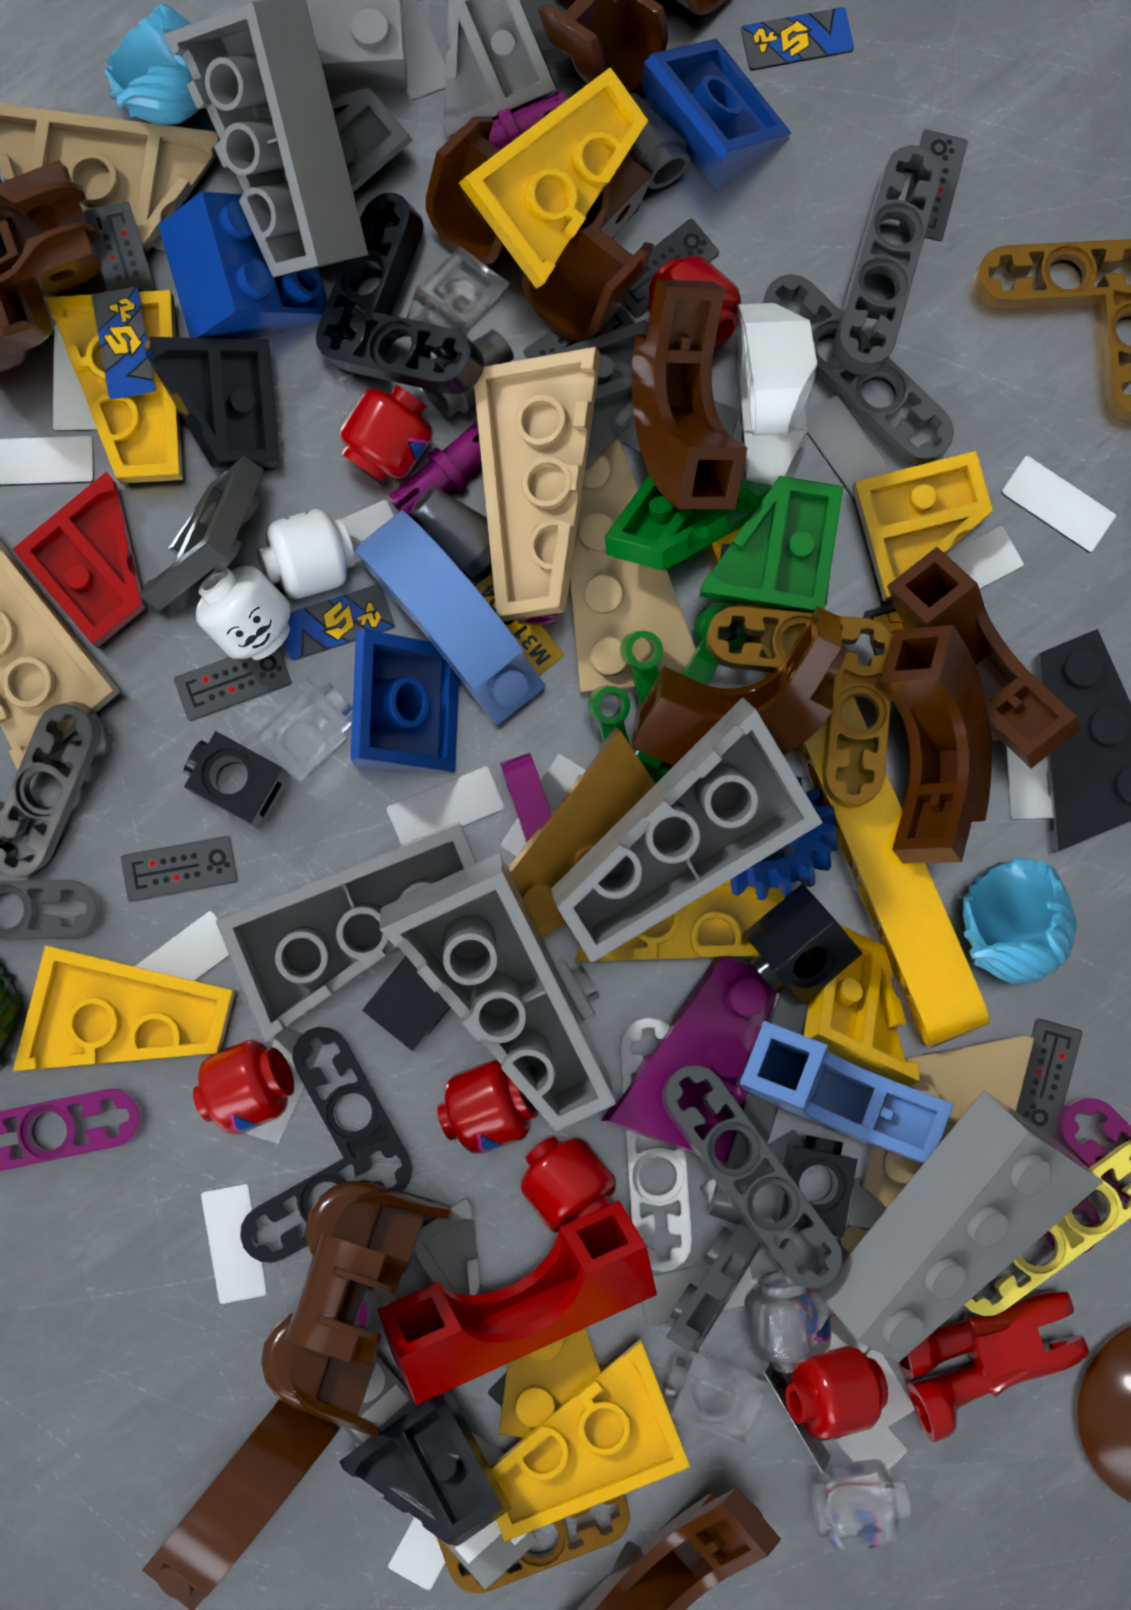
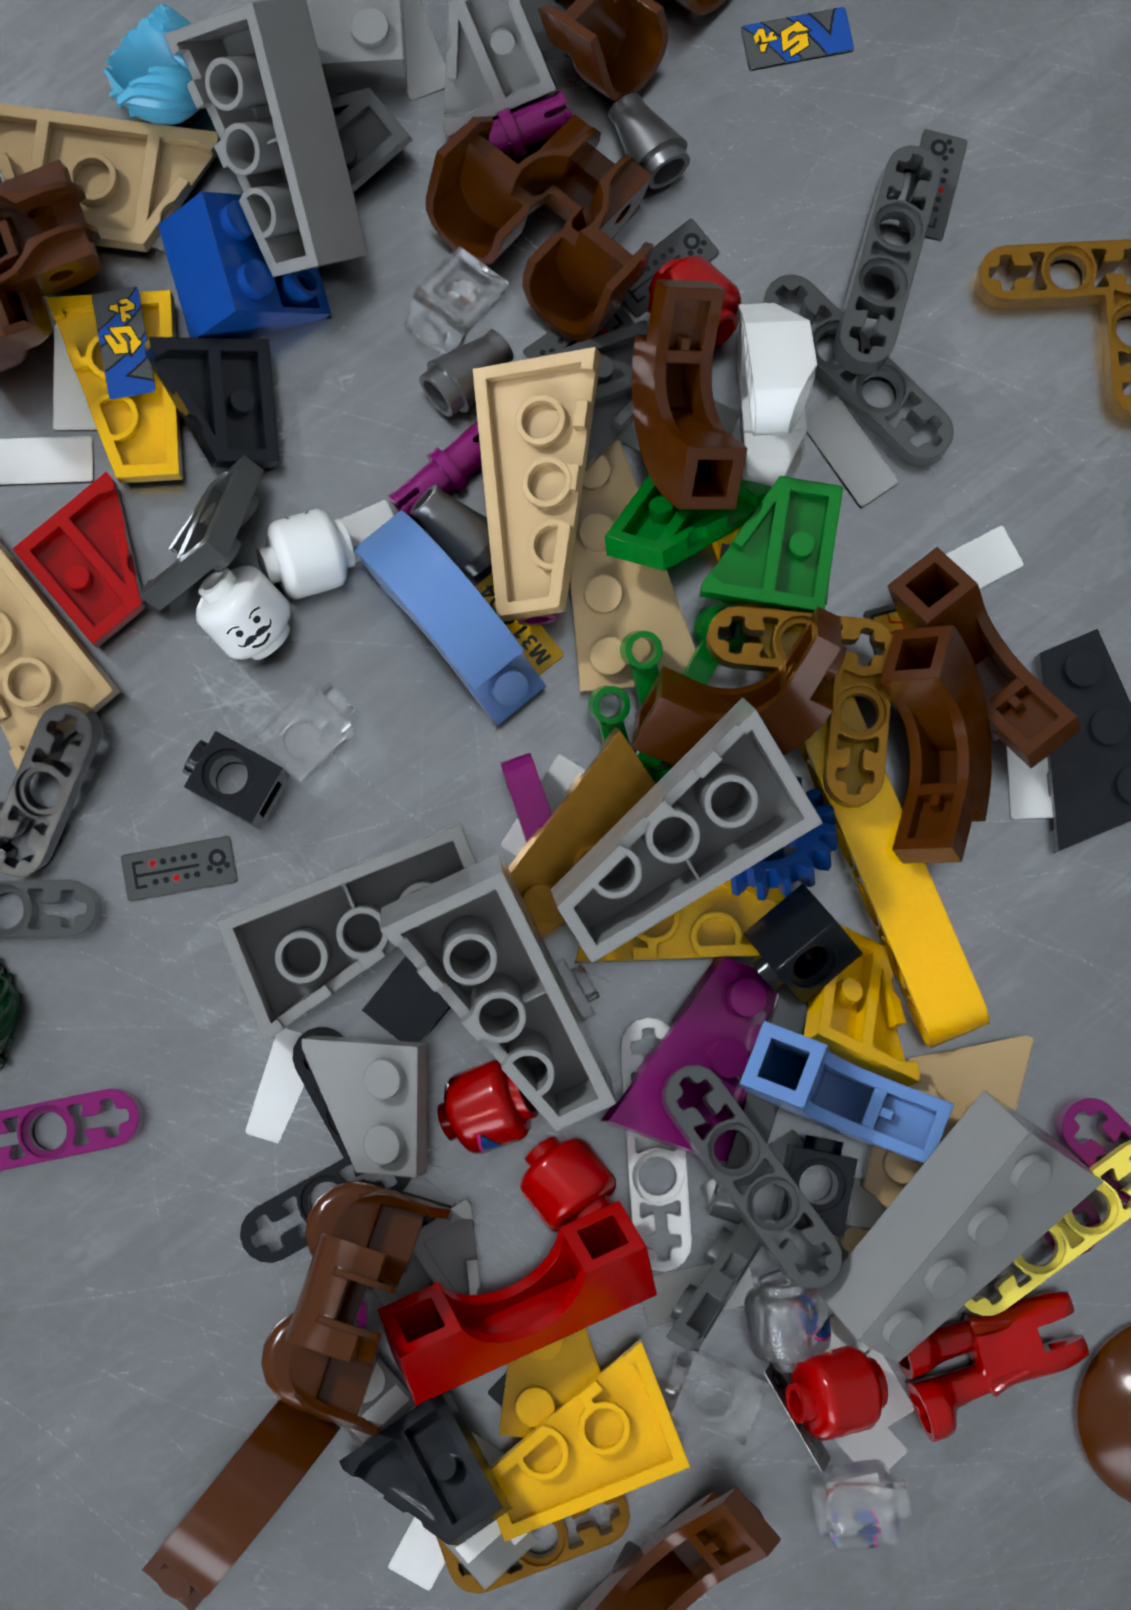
yellow wing [13,945,236,1071] -> none
dark grey sticker [84,201,156,292] -> none
white sticker [134,911,229,981] -> none
dark grey sticker [174,648,291,720] -> none
red head [193,1040,294,1135] -> none
white sticker [201,1184,267,1304] -> none
sticker [285,584,394,660] -> none
black beam [316,193,484,394] -> none
red head [339,385,433,483] -> none
blue slope [350,629,459,773] -> none
white sticker [387,766,505,845] -> none
yellow wing [459,67,648,289] -> none
blue slope [641,39,792,192] -> none
yellow wing [852,451,993,602] -> none
medium azure hair [962,857,1077,984] -> none
white sticker [1002,456,1116,552] -> none
dark grey sticker [1016,1018,1083,1137] -> none
none -> light grey wing [302,1035,428,1178]

